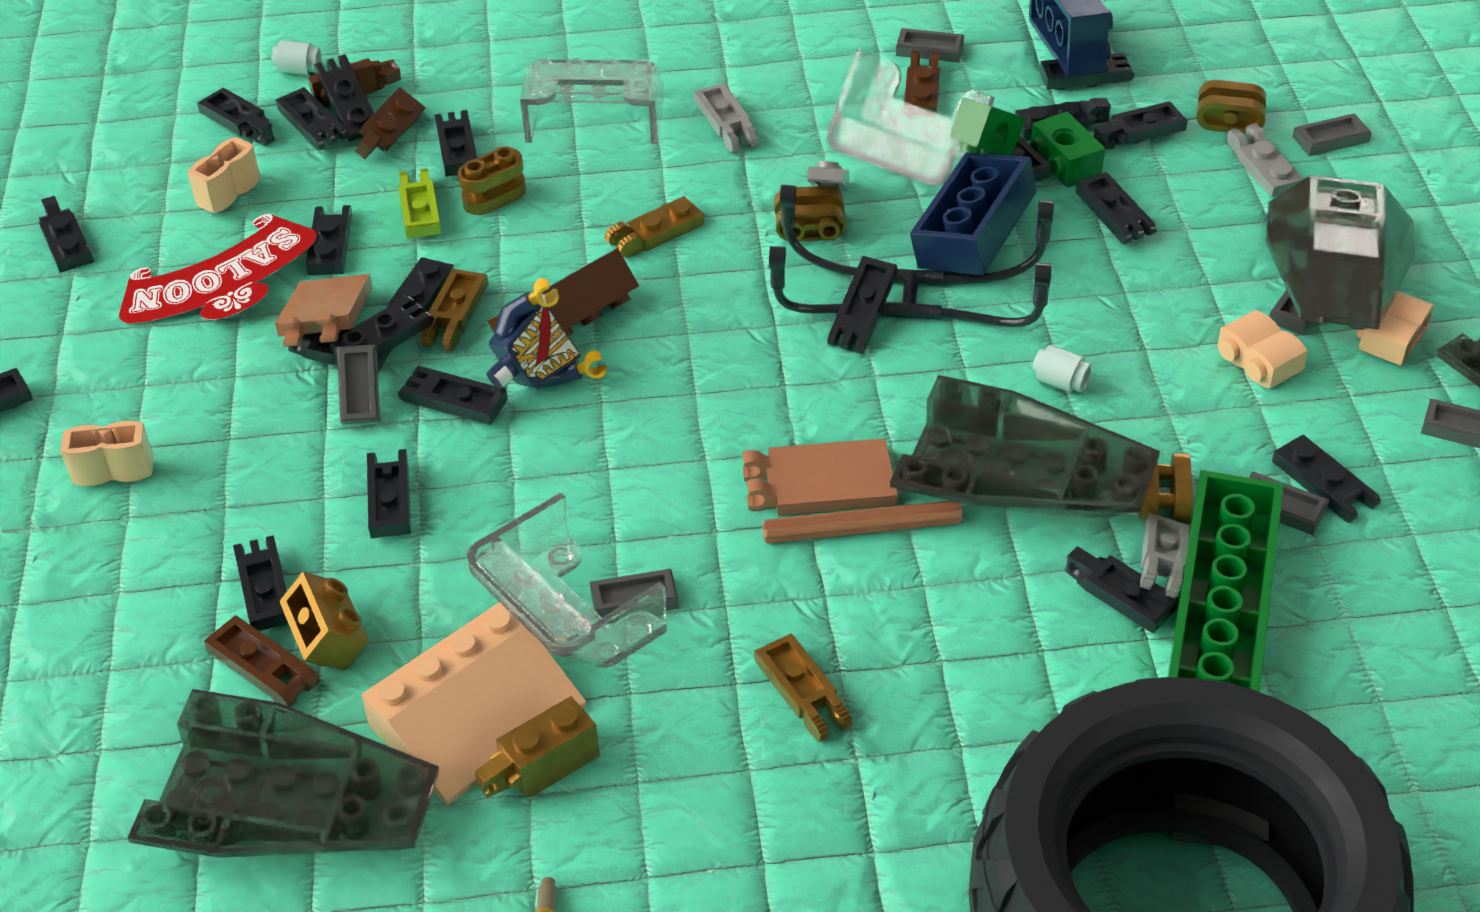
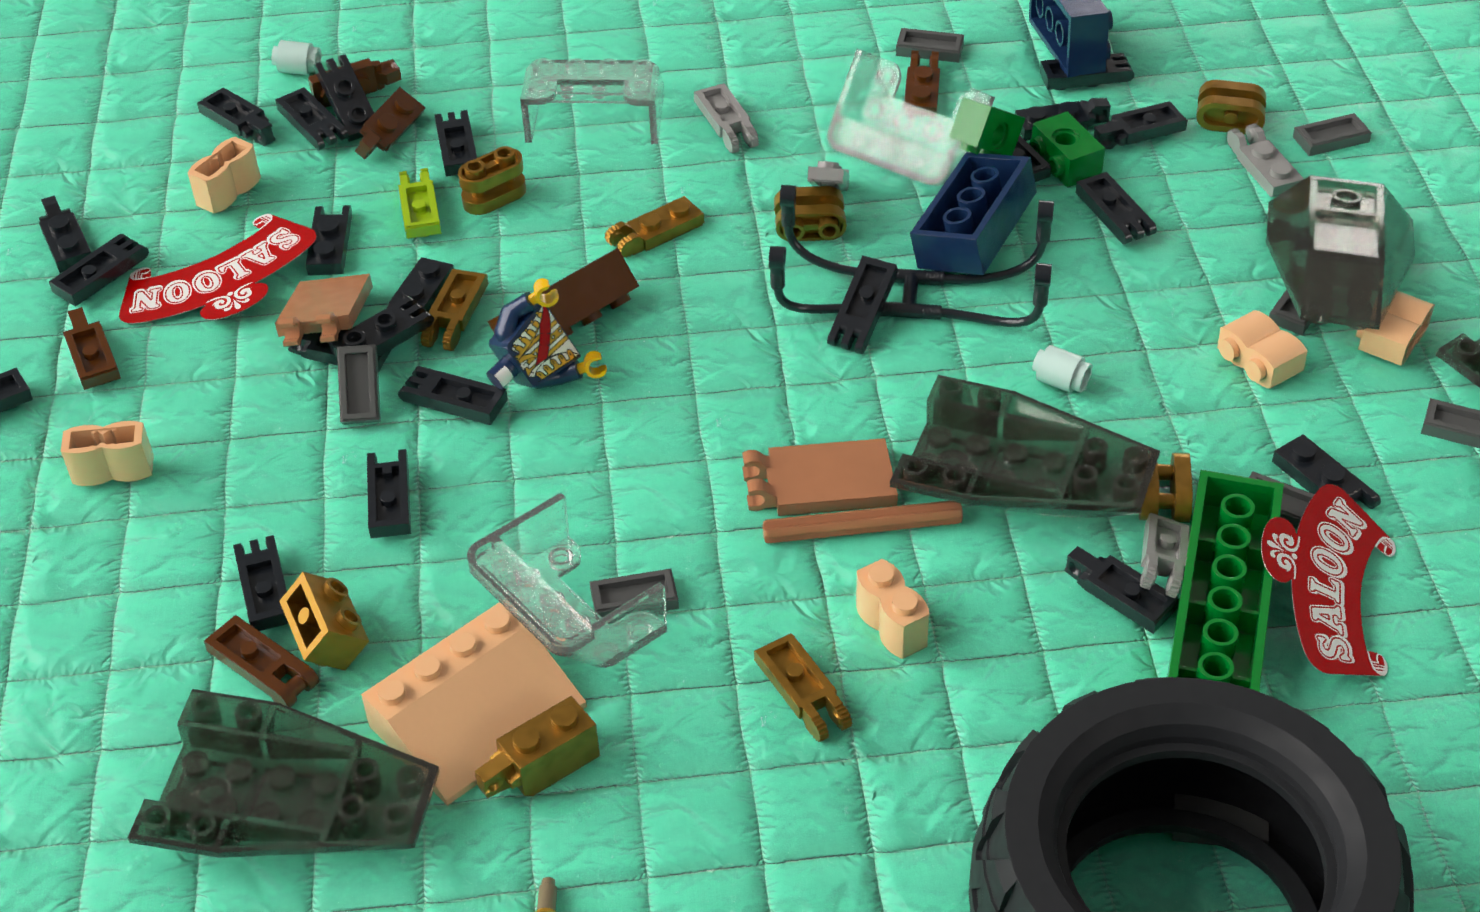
none -> black hinge [49,234,149,307]
none -> reddish brown hinge [63,307,121,390]
none -> light nougat brick [856,559,929,659]
none -> red sticker [1261,484,1396,676]

